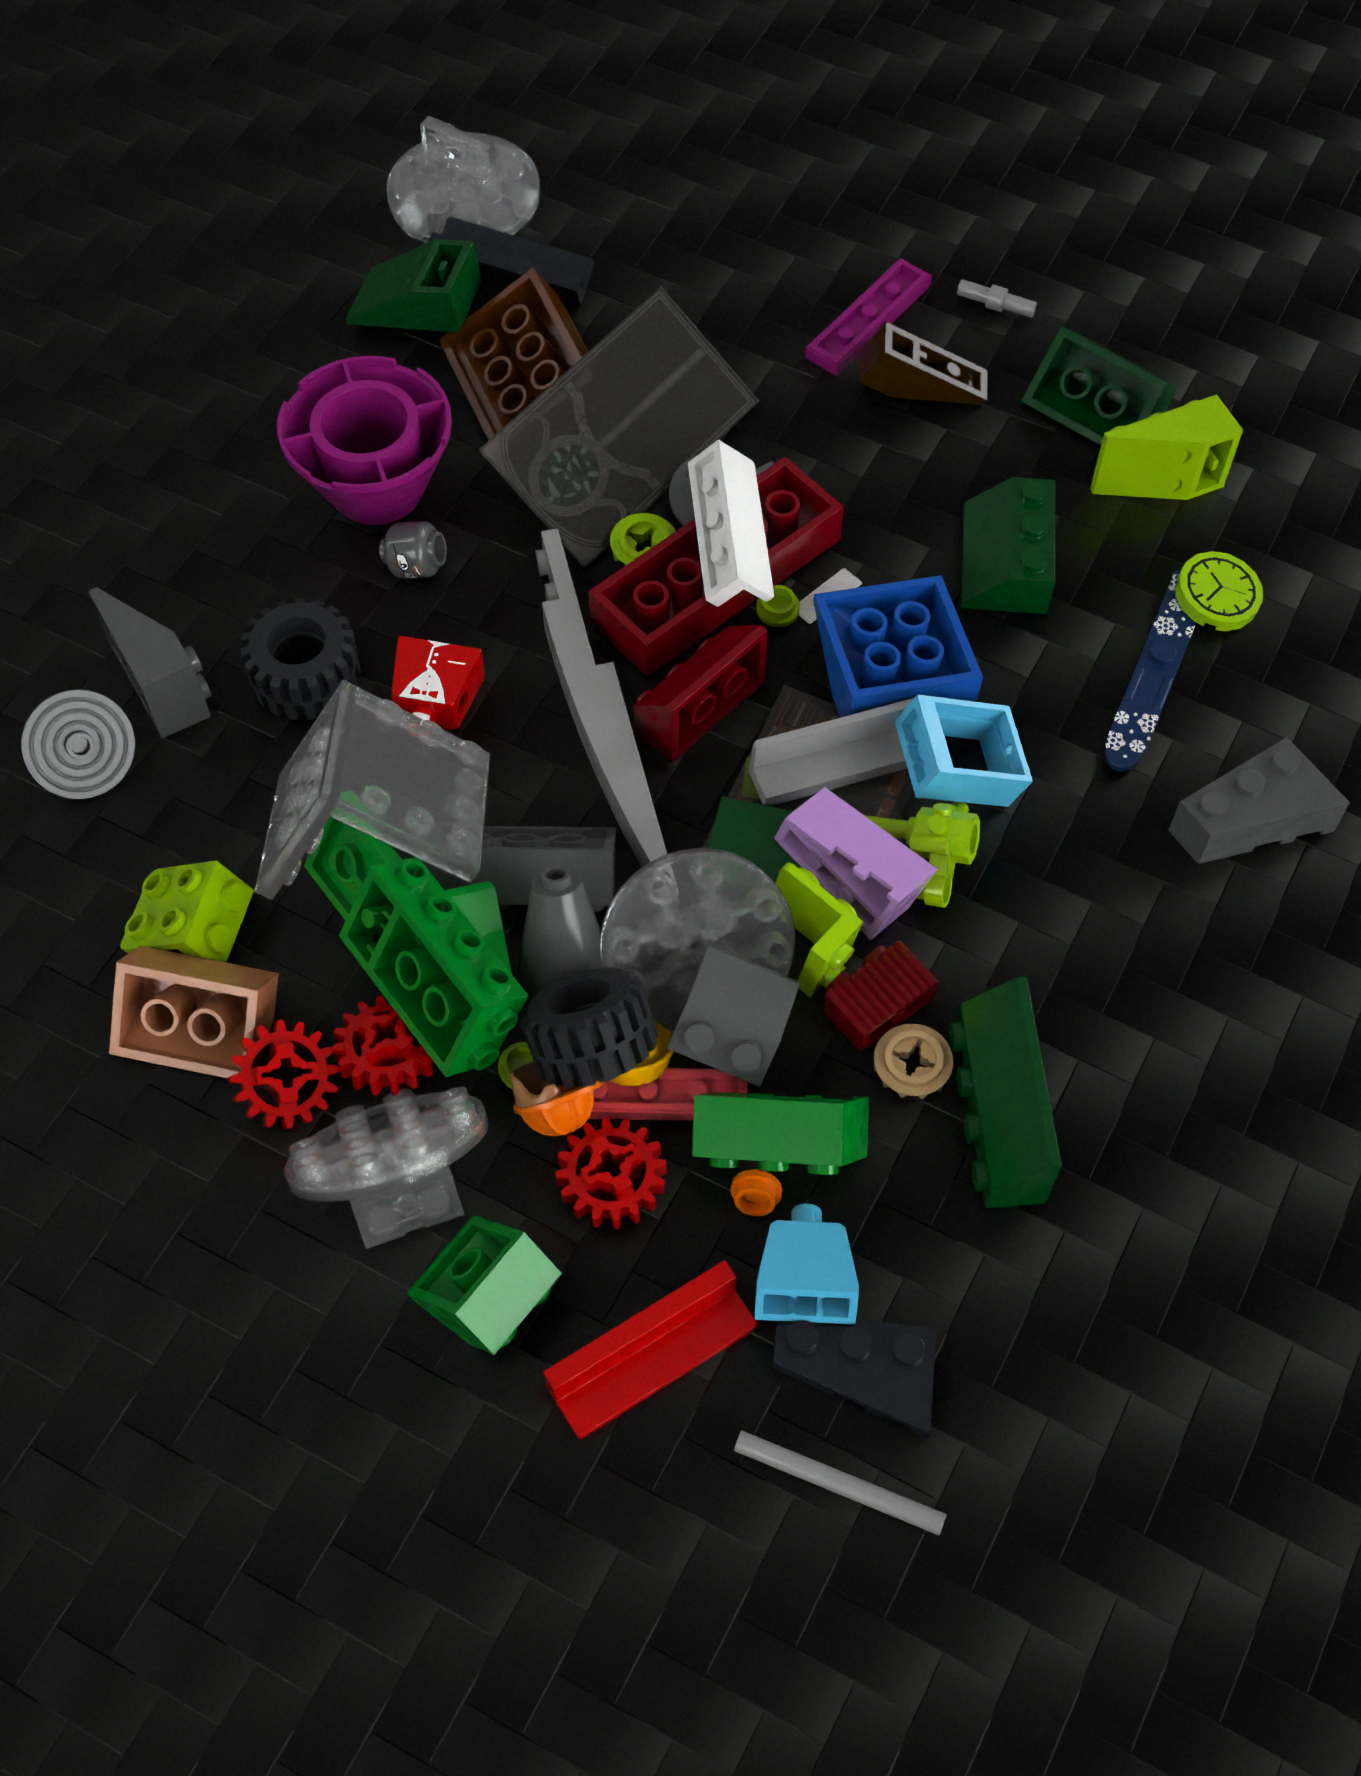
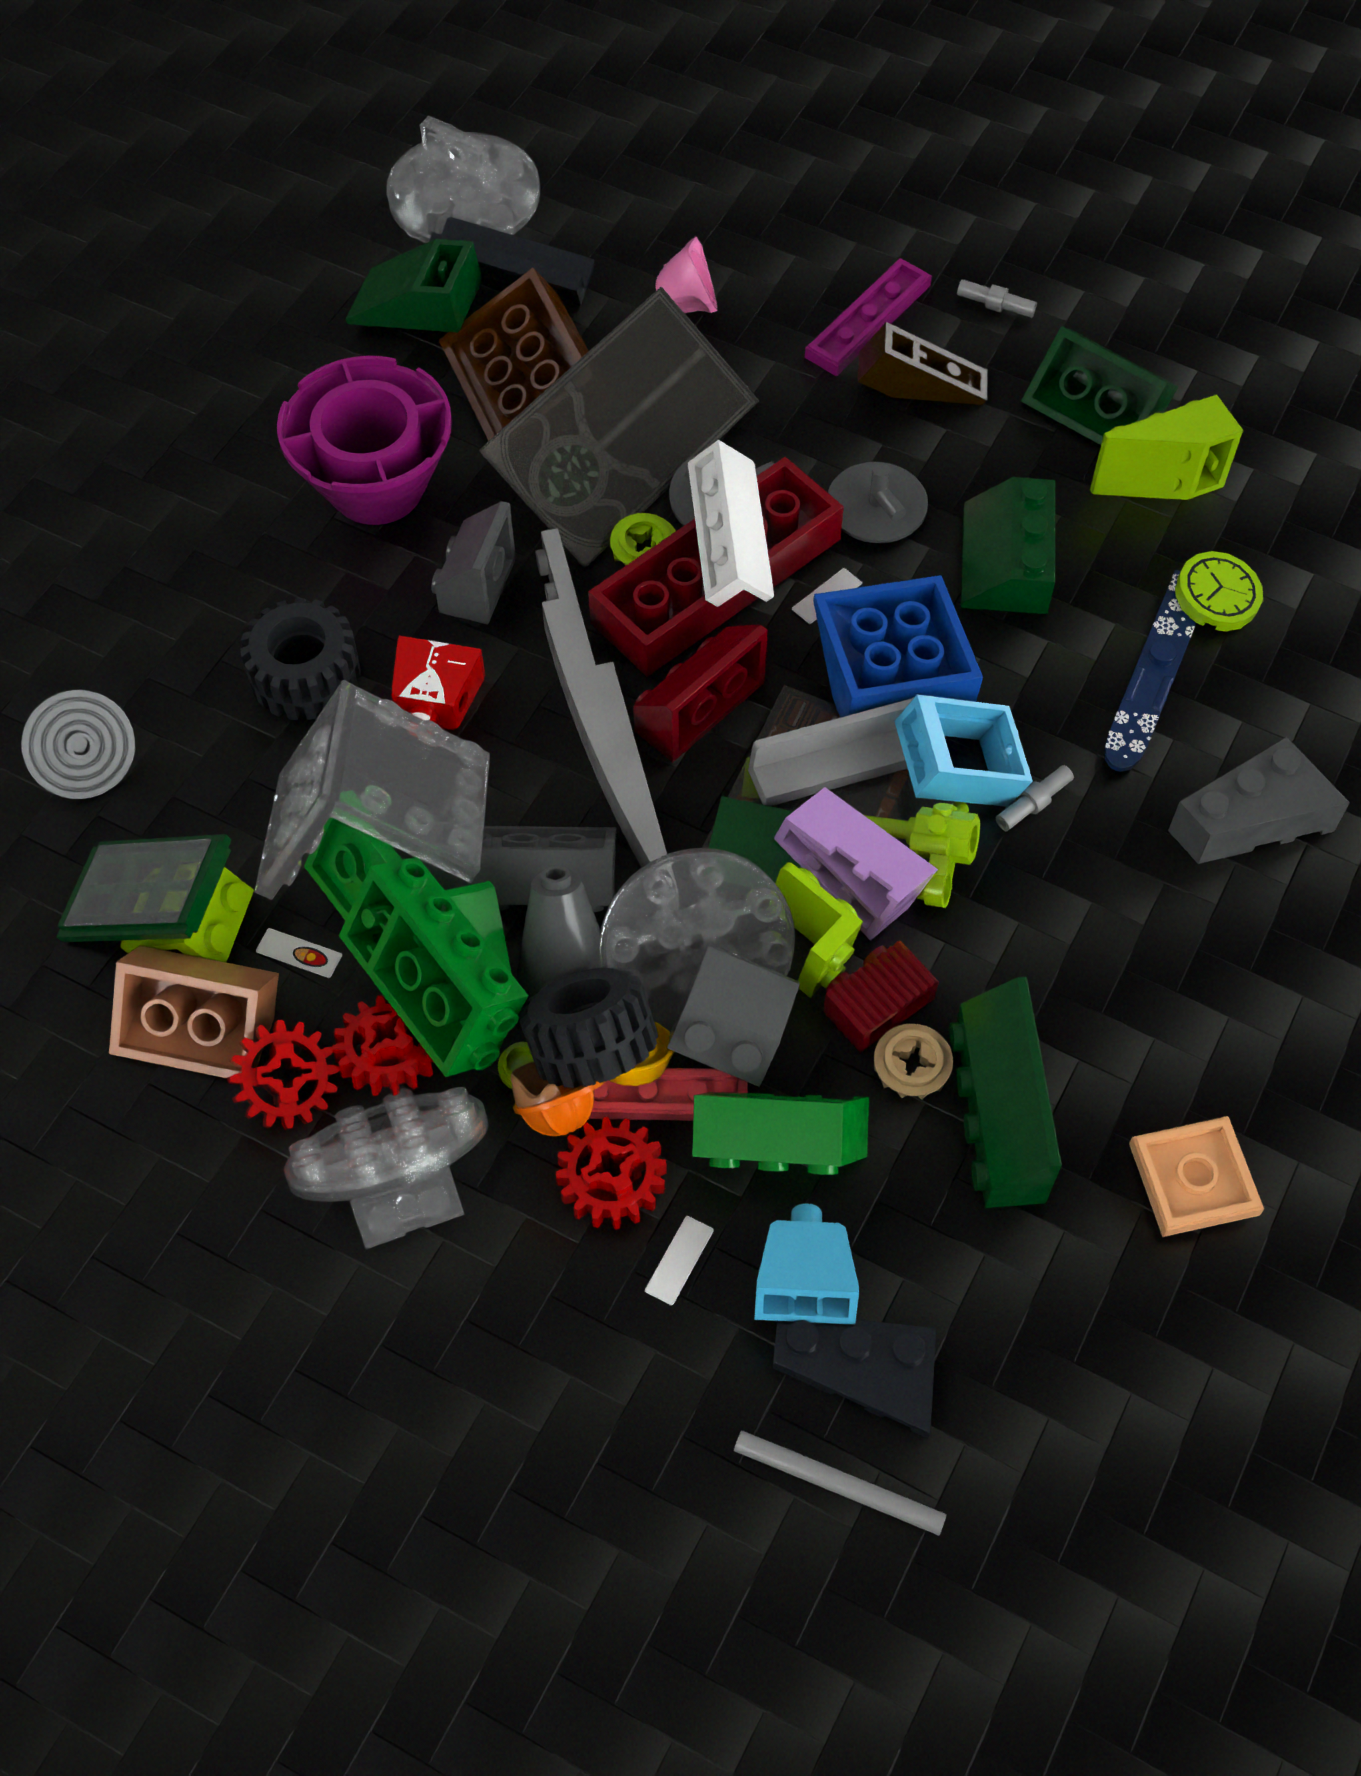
dark grey slope [89,587,212,739] -> none
dark grey head [379,521,447,579] -> none
green slope [406,1215,562,1355] -> none
red panel [543,1260,757,1439] -> none
orange plate [731,1169,782,1216] -> none
lime plate [756,585,800,627] -> none
none -> clear piece [57,834,232,942]
none -> white sticker [256,928,342,978]
none -> dark grey slope [431,501,516,624]
none -> white sticker [645,1216,714,1305]
none -> bright pink hat [656,236,717,314]
none -> dark grey shield [828,462,928,543]
none -> light grey bar [996,765,1074,831]
none -> light nougat plate [1129,1116,1264,1237]

